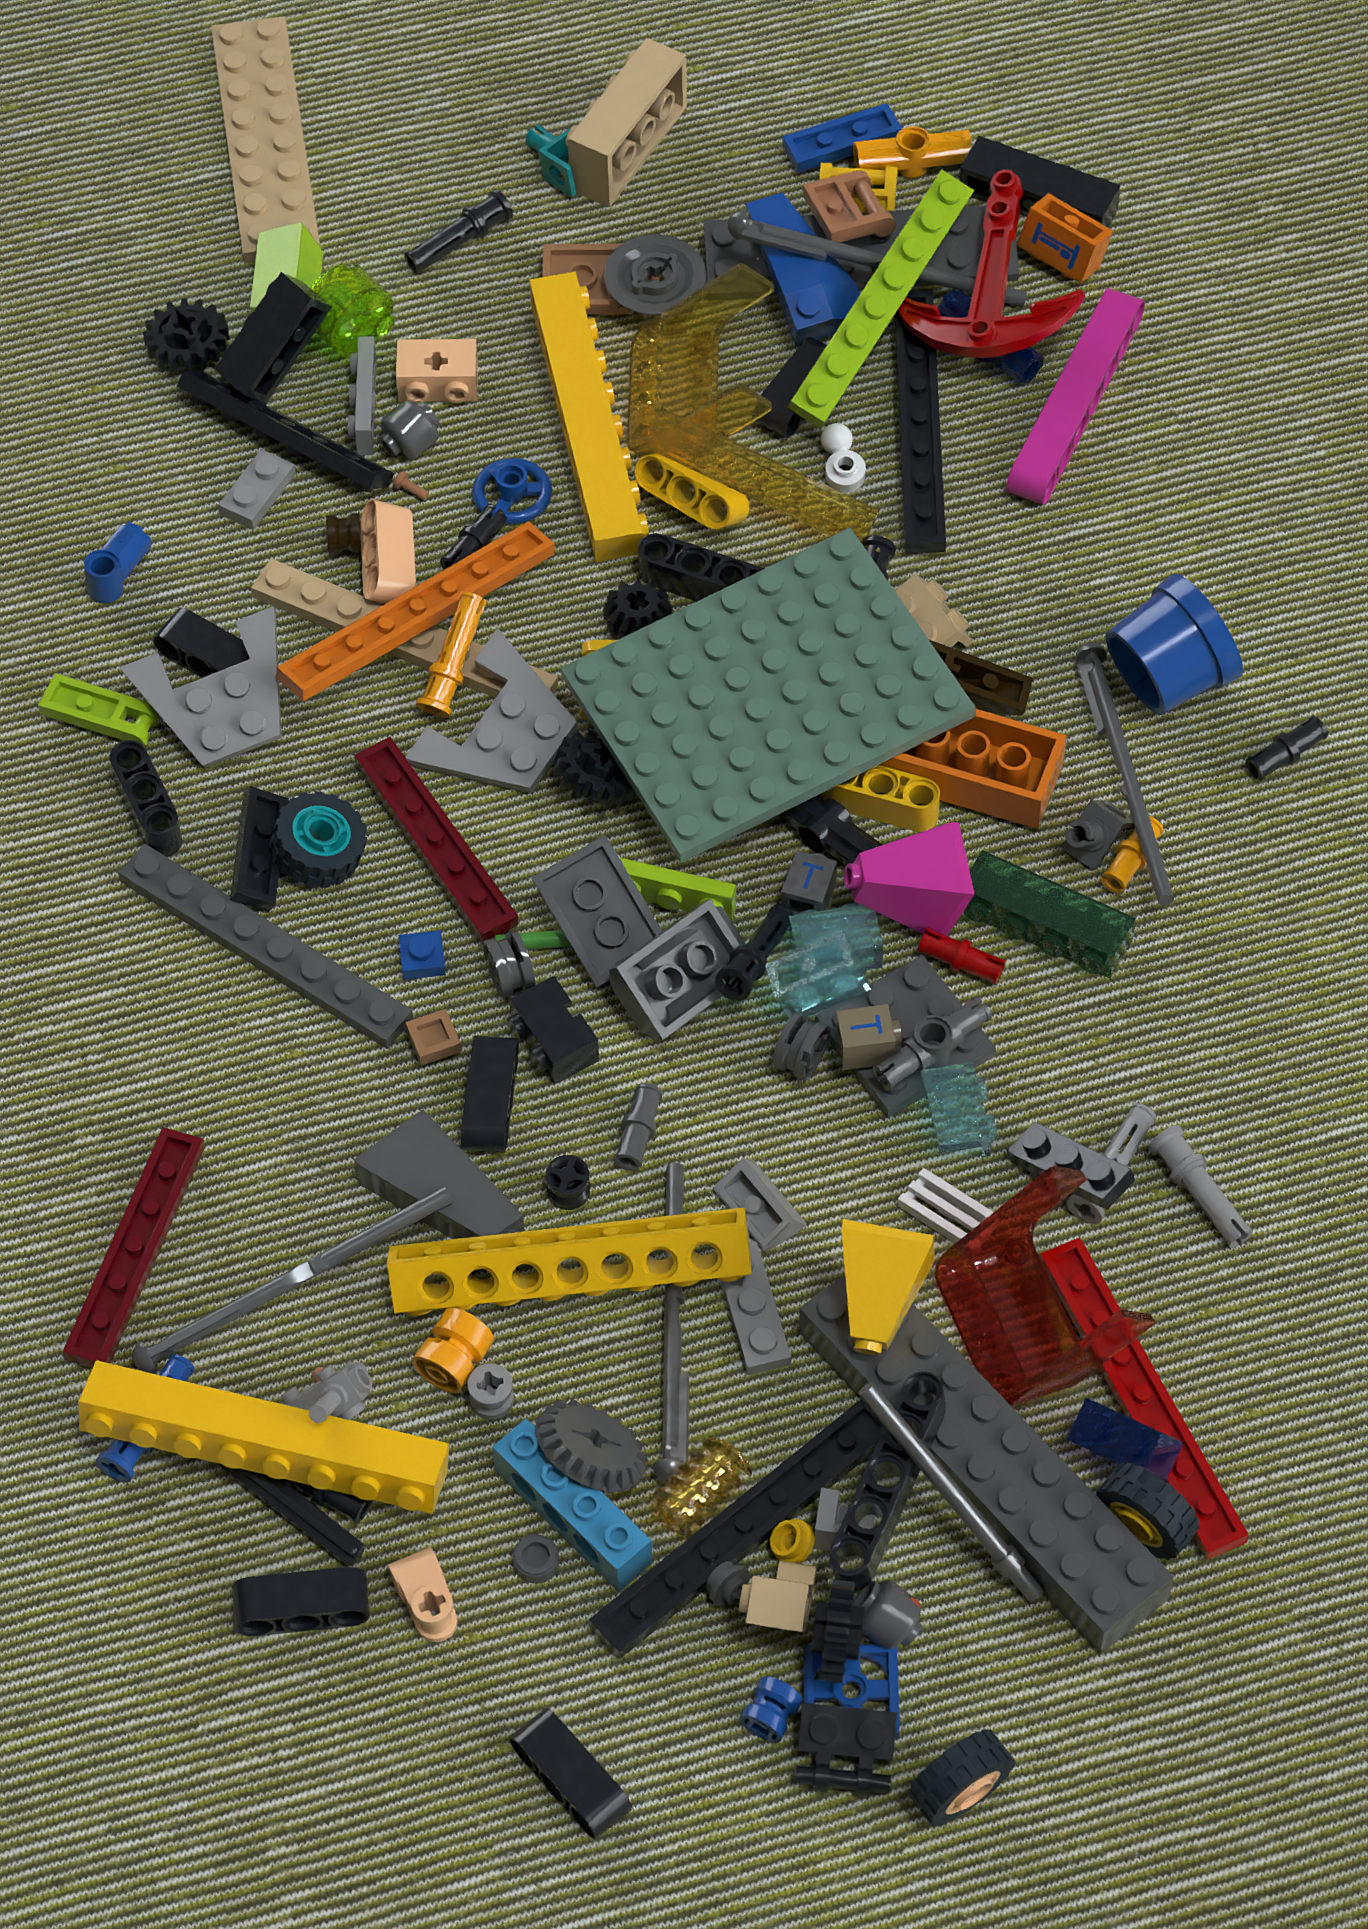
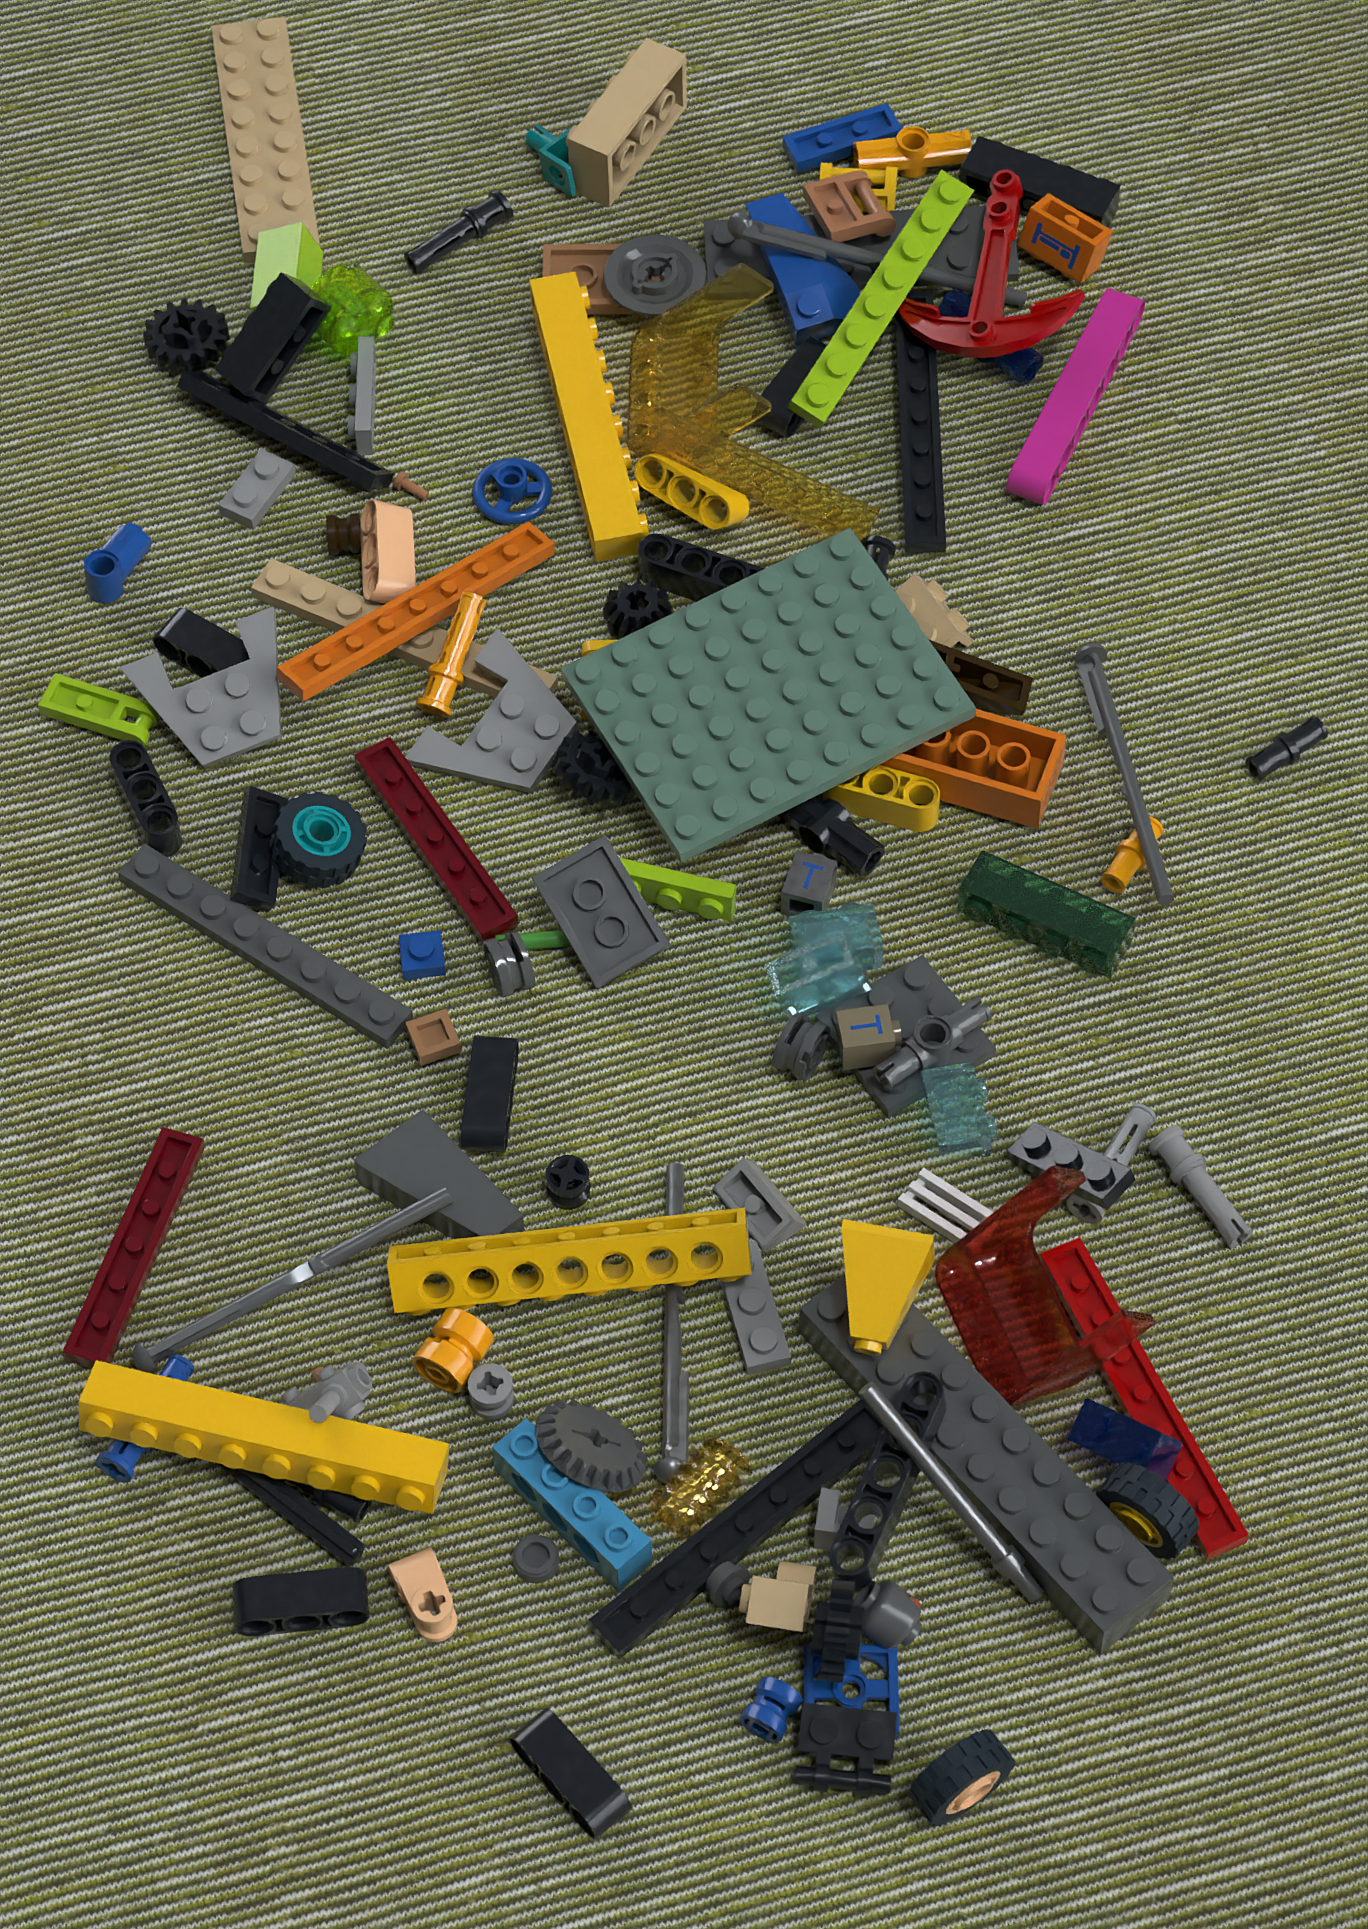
dark grey head [380,400,440,460] -> none
light nougat brick [396,339,478,403] -> none
black pin [440,504,507,570] -> none
black brick [507,976,599,1084] -> none
dark grey slope [609,899,746,1042] -> none
dark grey pin [614,1083,663,1171] -> none
black pin [715,903,795,1001] -> none
yellow plate [770,1519,815,1564] -> none
white plate [821,423,866,493] -> none
dark pink slope [844,822,974,936] -> none
red pin [917,927,1007,985] -> none
dark grey bracket [1062,800,1135,869] -> none
blue piece [1105,573,1243,715] -> none

